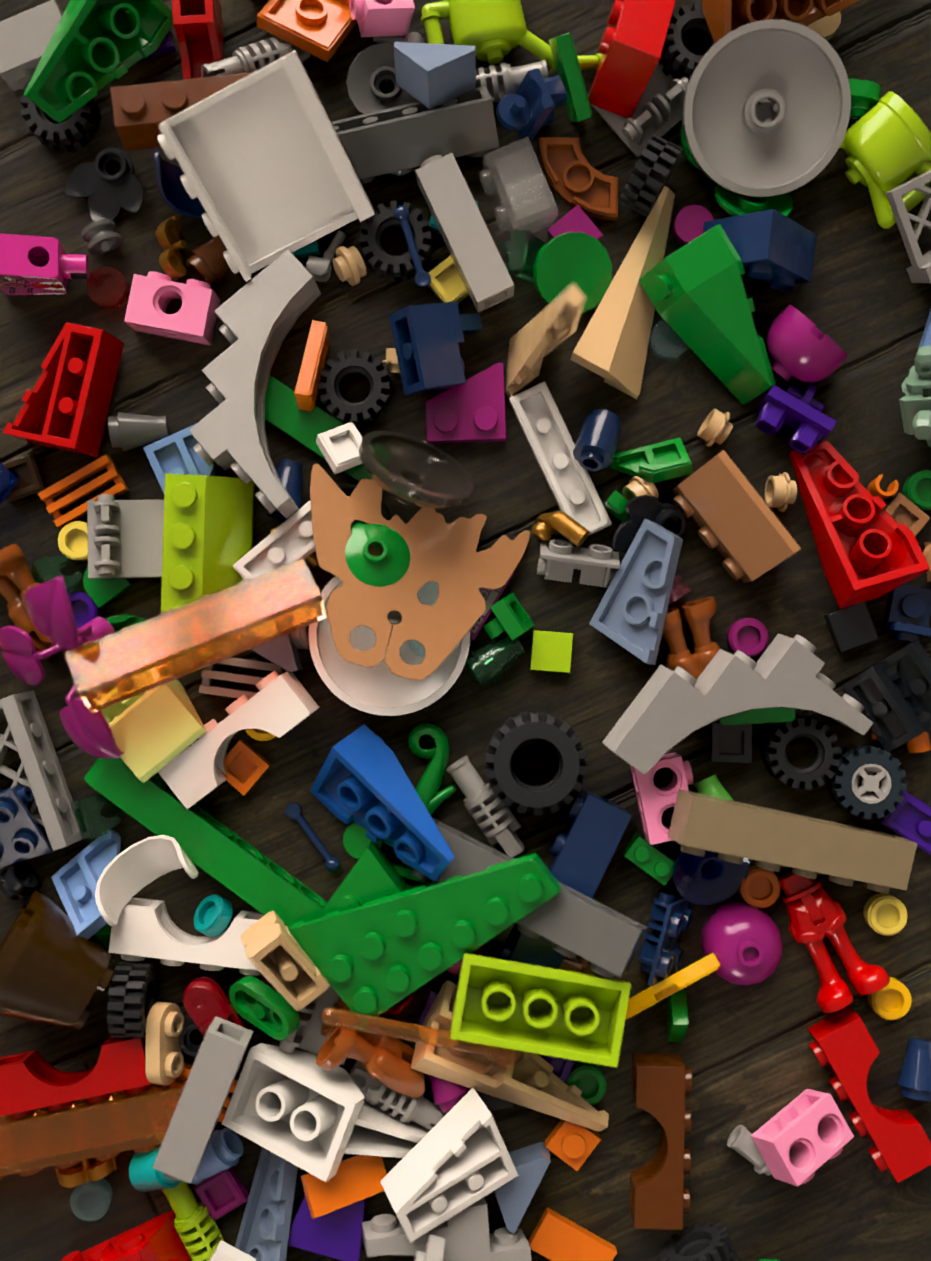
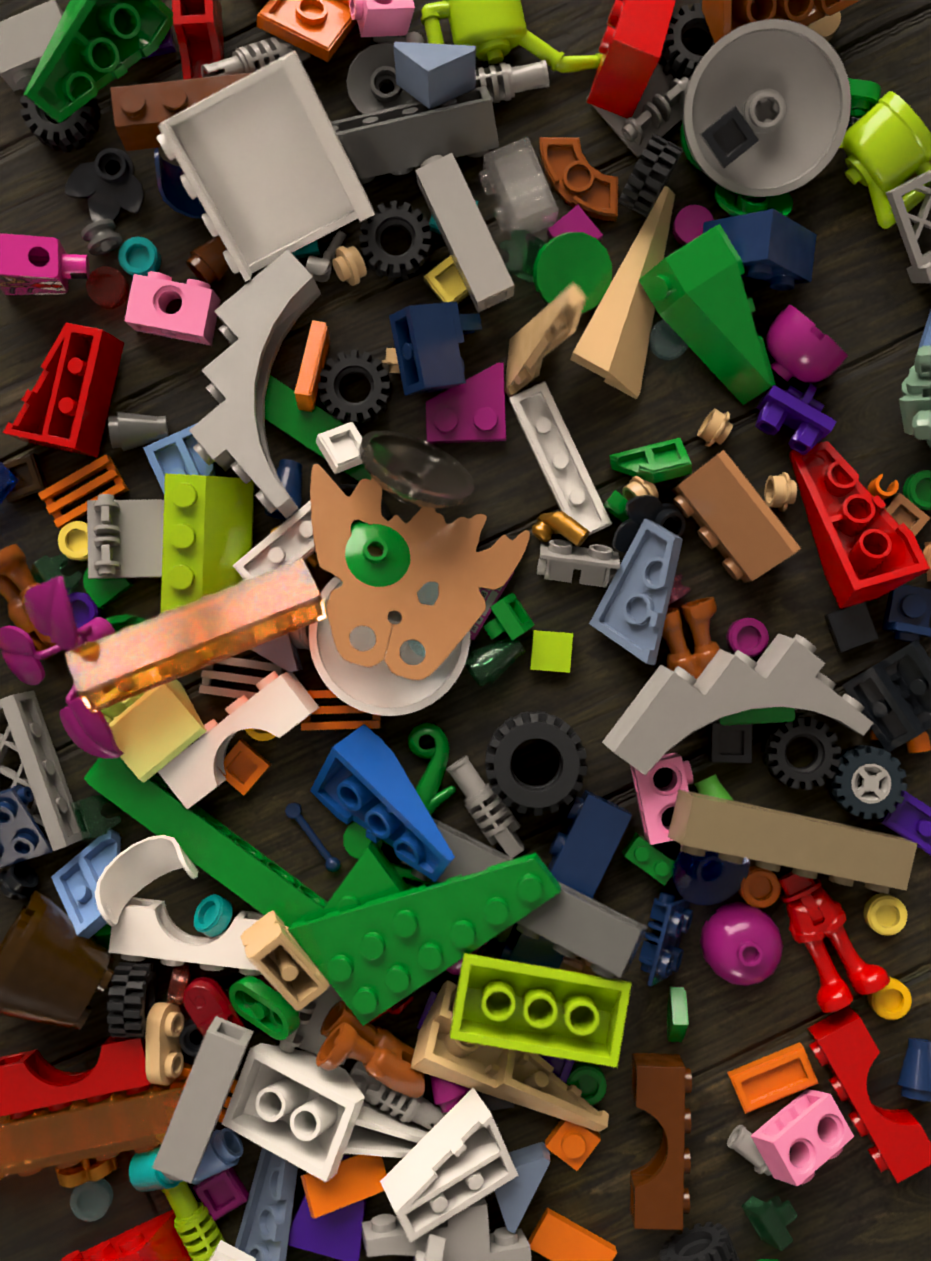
pearl gold piece [156,215,187,280] -> none
clear orange piece [321,1008,517,1070] -> none
dark blue hinge [394,206,431,289] -> none
dark blue hips [496,68,568,145] -> none
green tile [548,32,592,122] -> none
dark blue brick [573,409,622,471] -> none
yellow tile [625,953,720,1020] -> none
none -> teal tile [118,237,161,277]
none -> clear red tile [167,964,192,1006]
none -> orange tile [301,690,381,731]
none -> black plate [699,106,759,168]
none -> orange tile [727,1042,819,1114]
none -> clear green tile [741,1195,798,1251]

